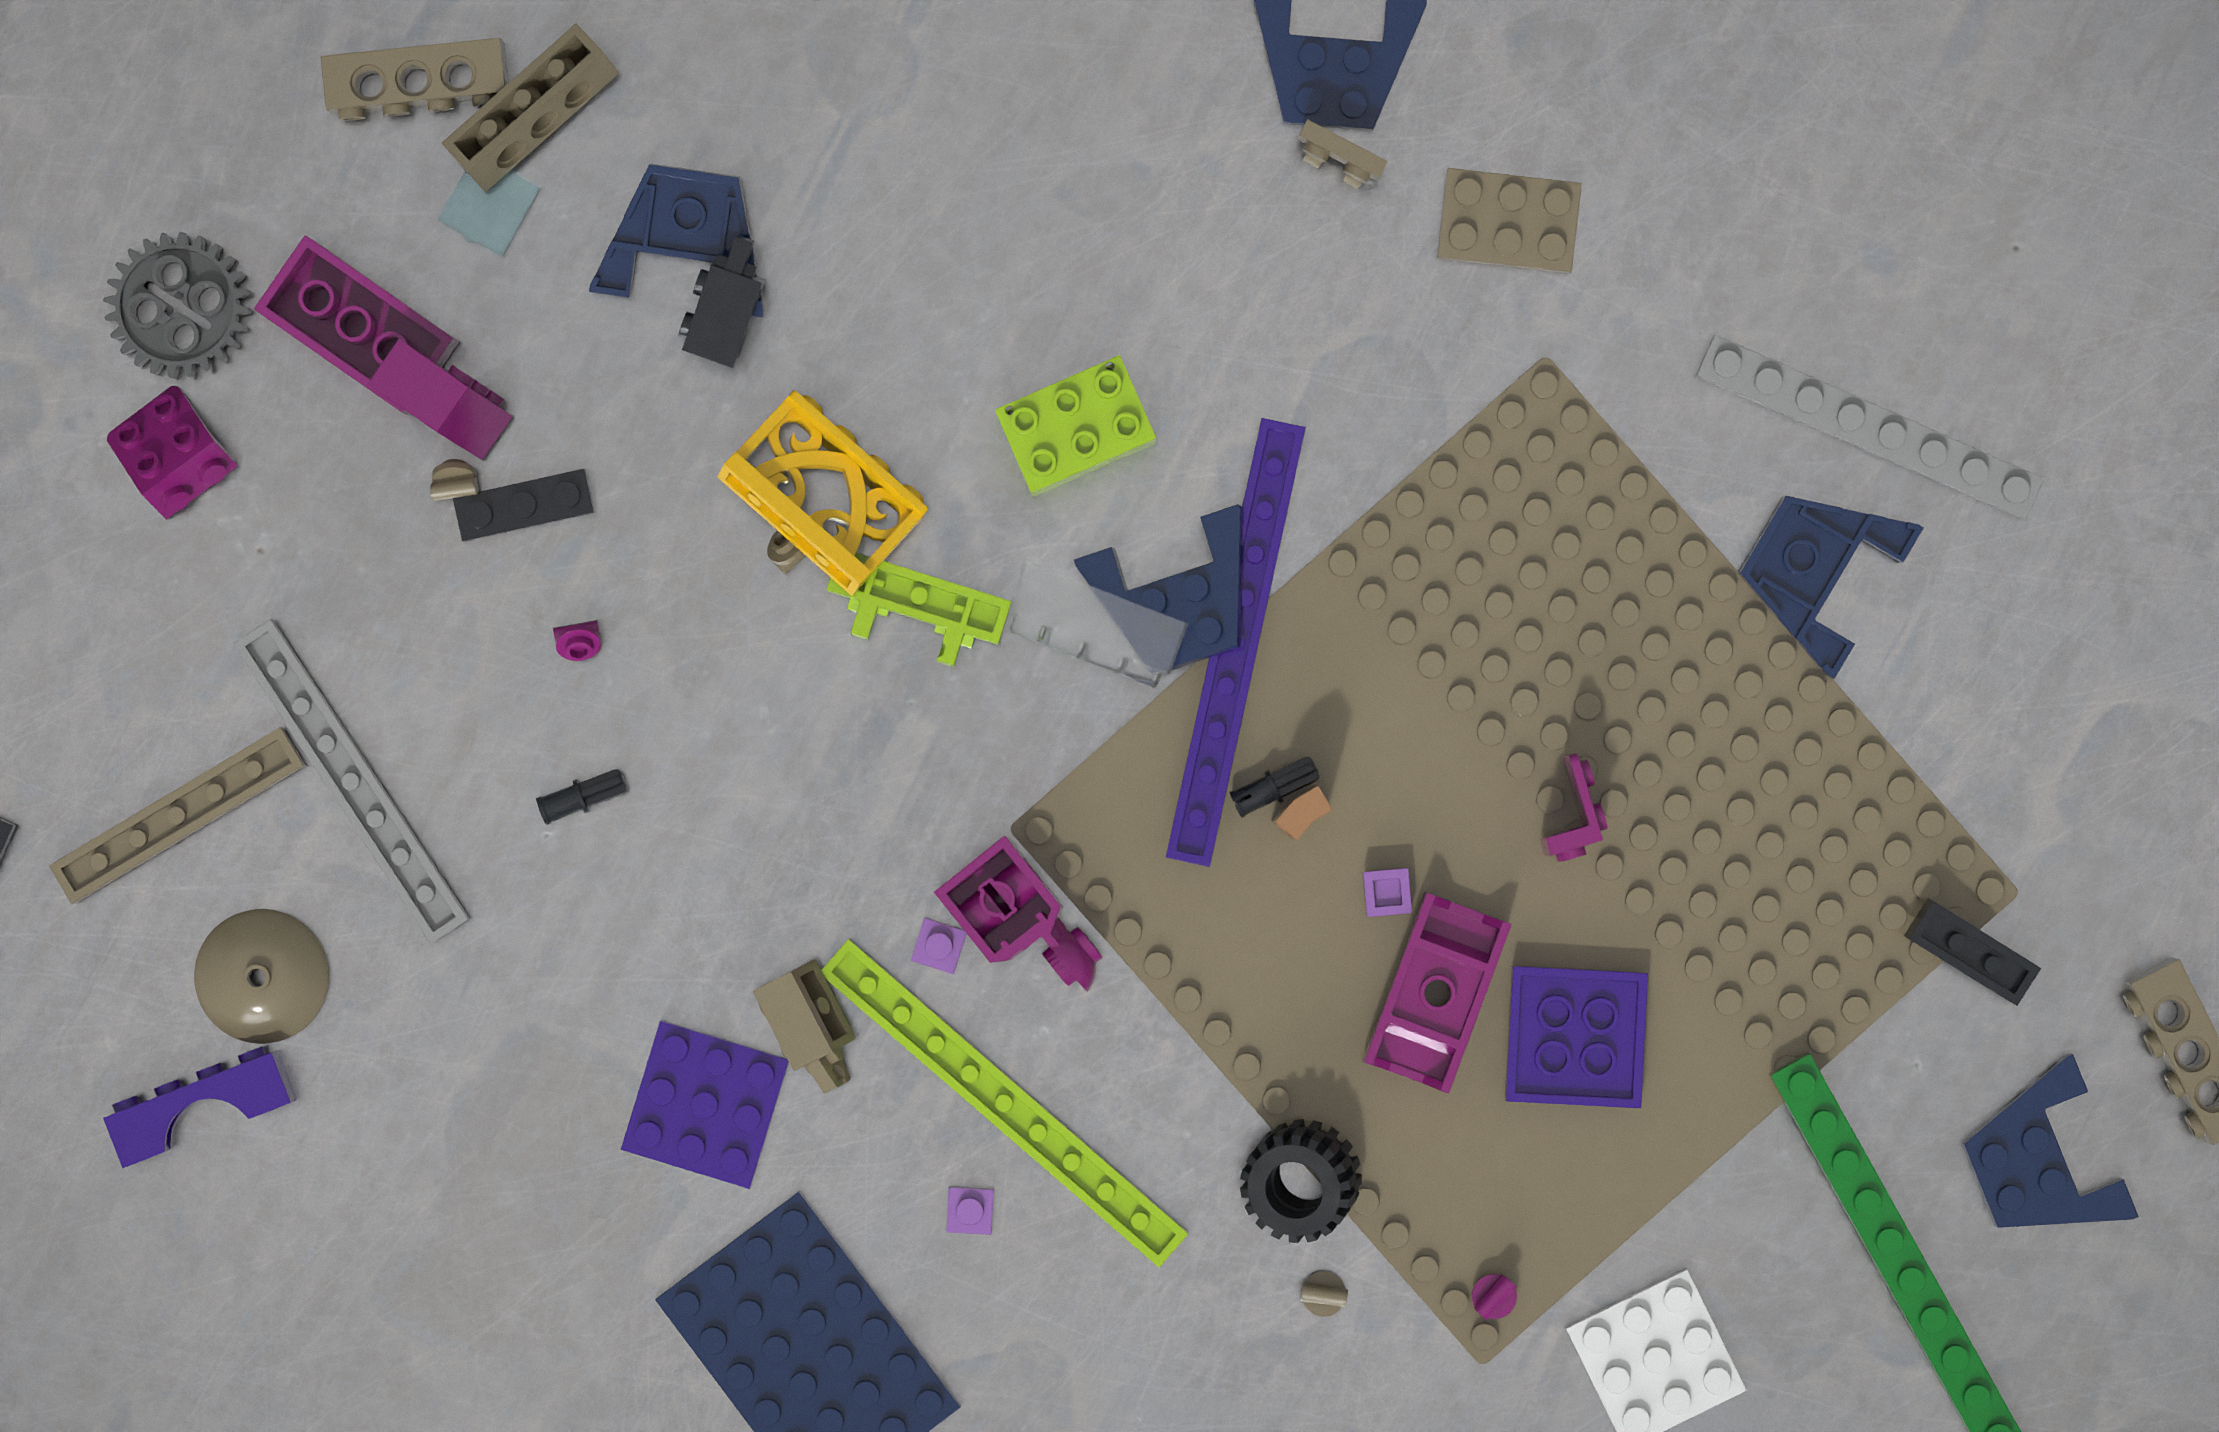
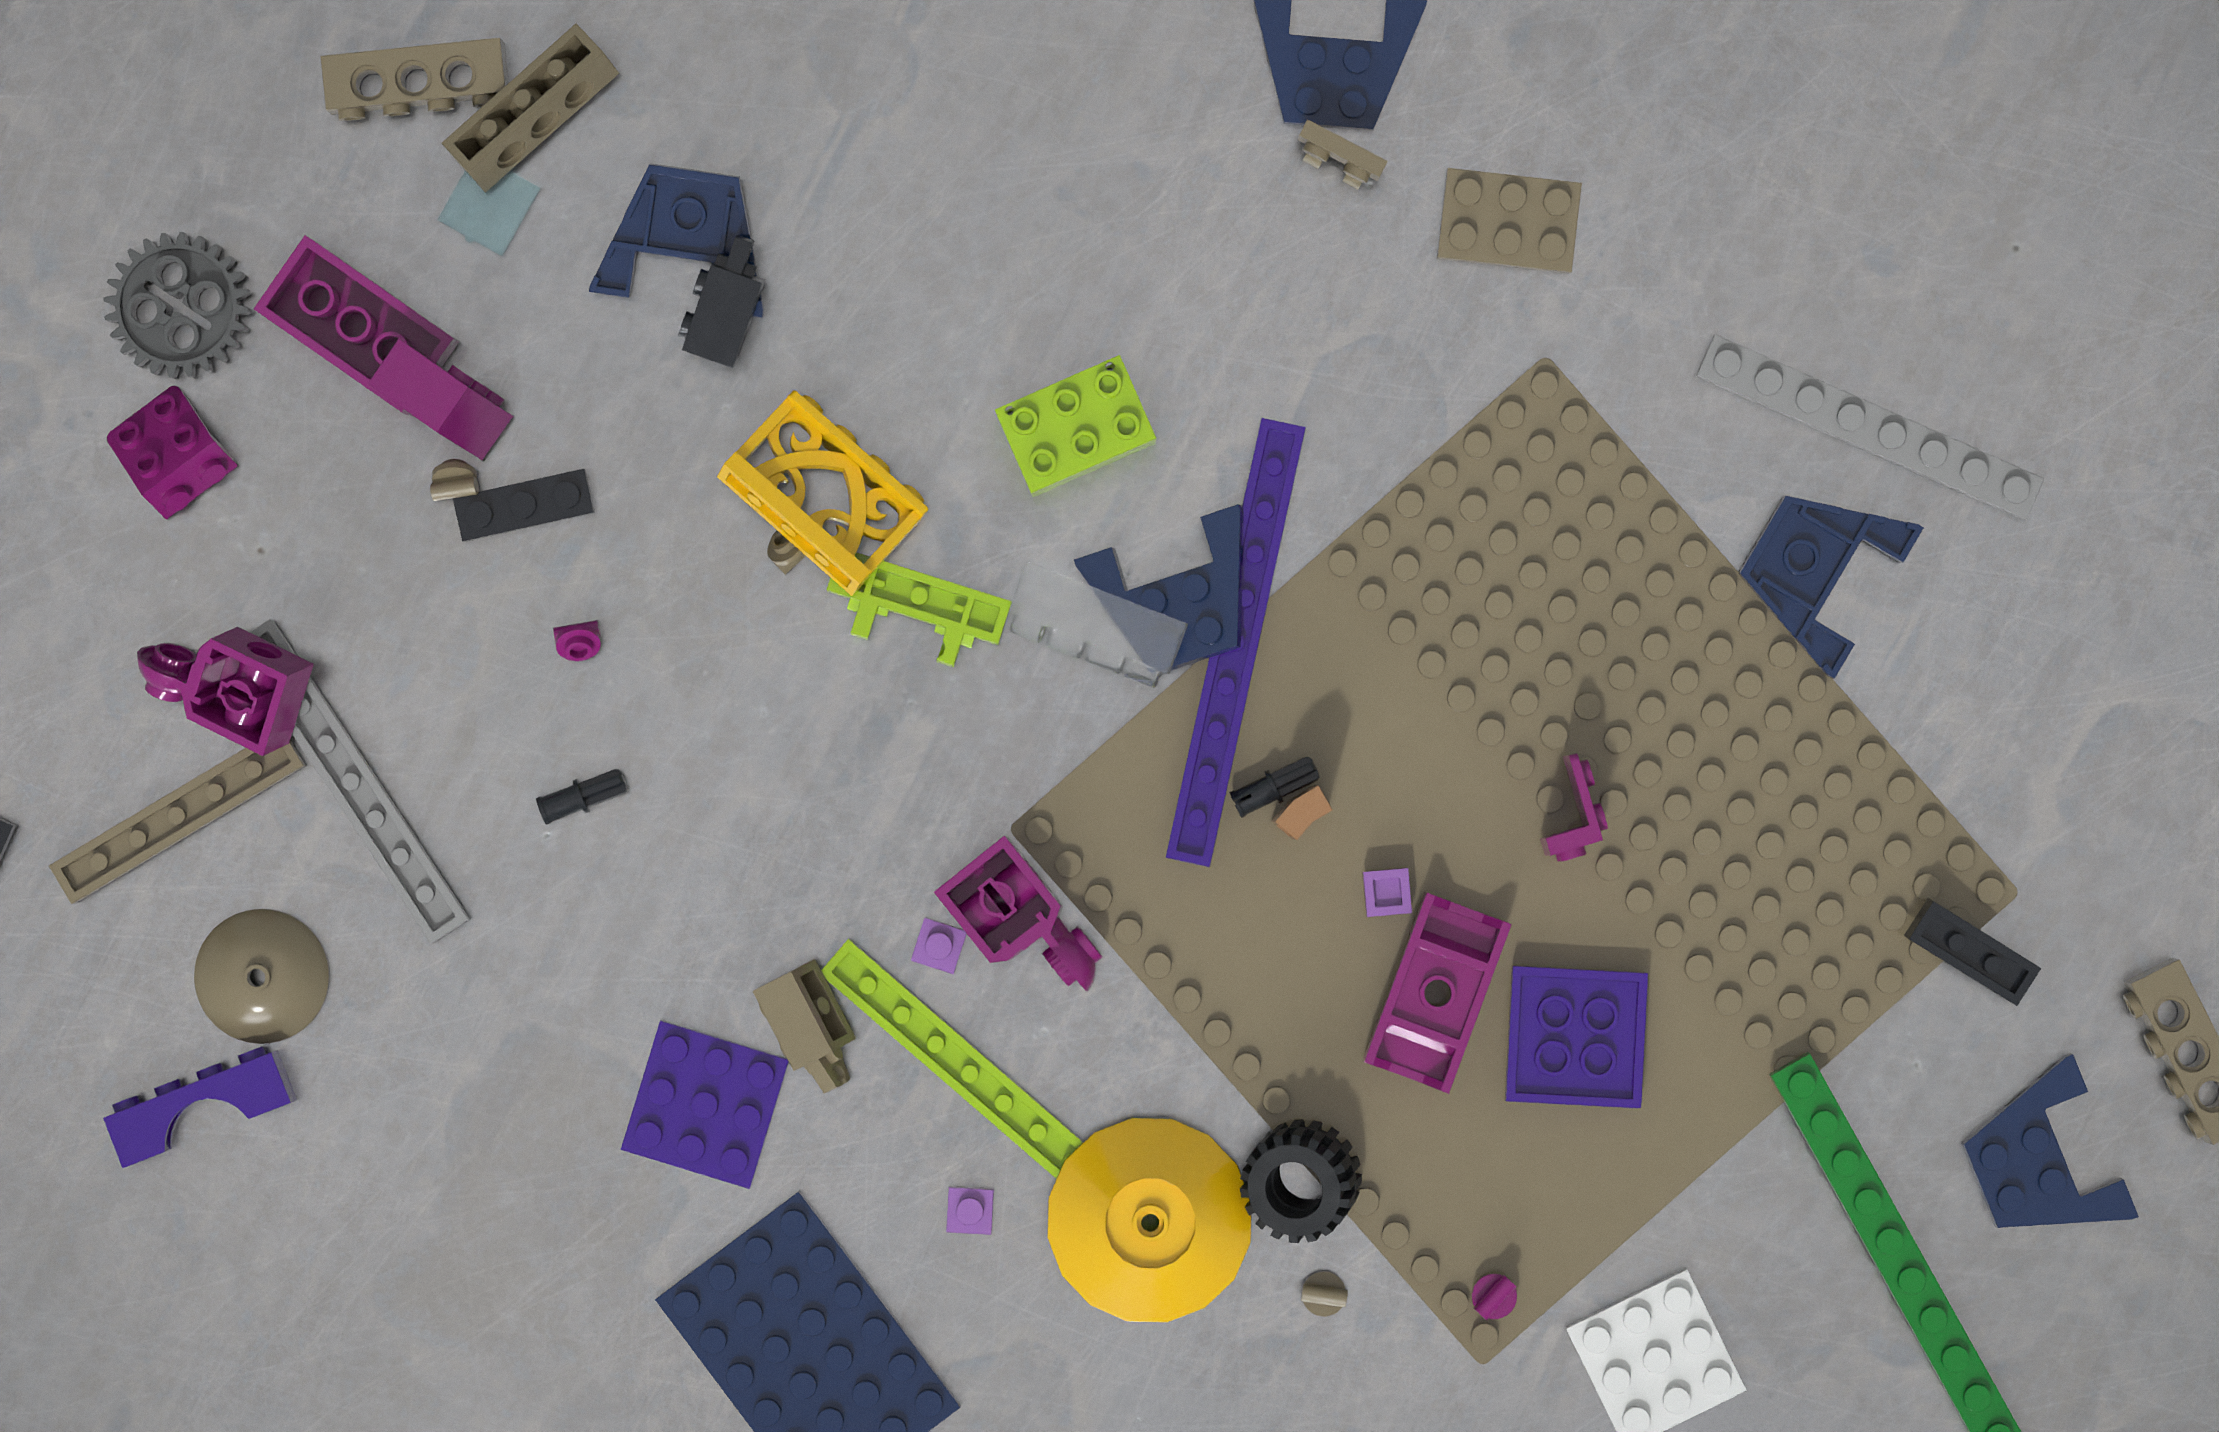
none -> magenta brick [137,627,314,756]
none -> yellow dish [1047,1118,1251,1322]

